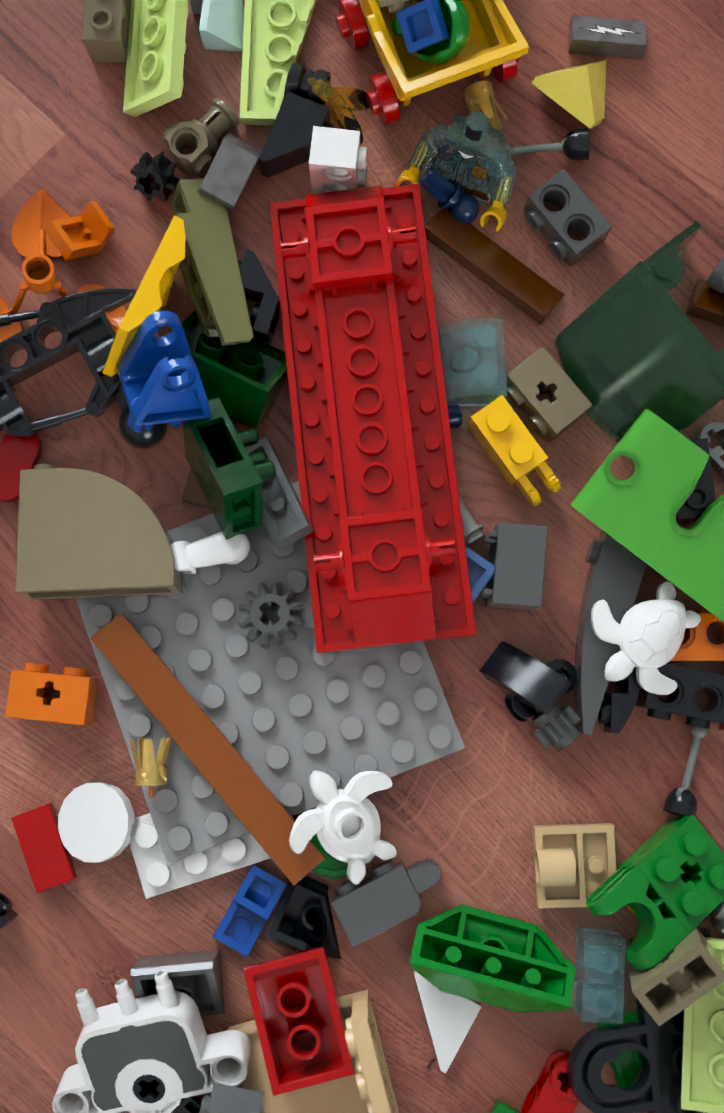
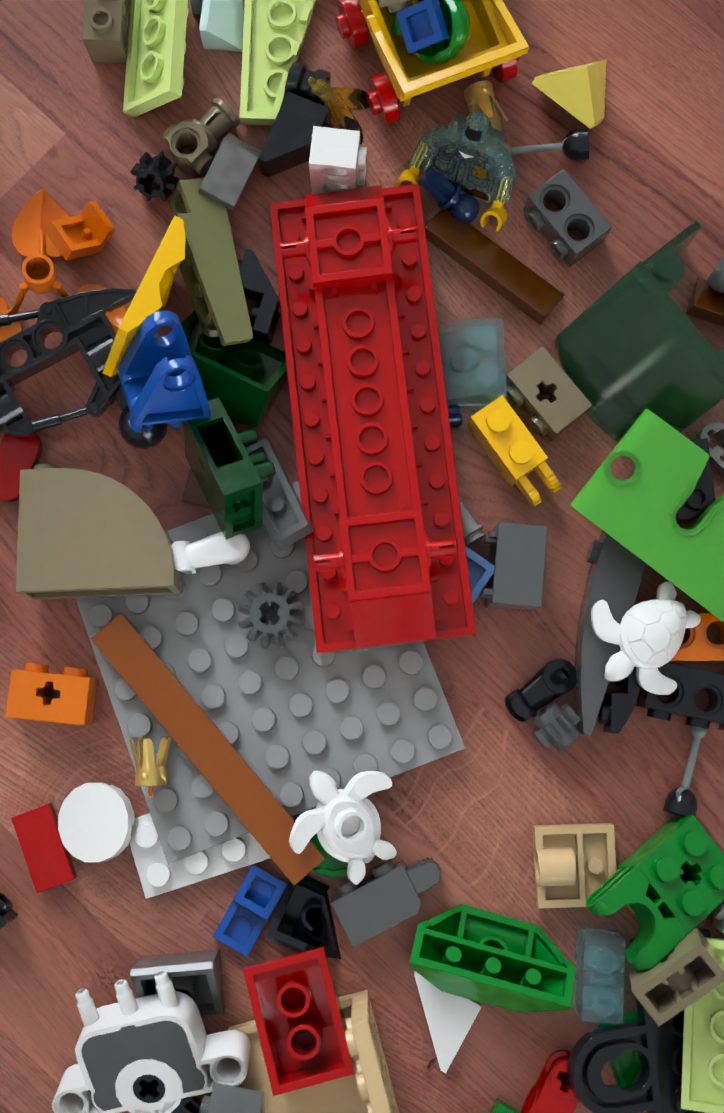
black slope [479,641,571,716] -> none
flat silver slope [568,15,647,59] -> none

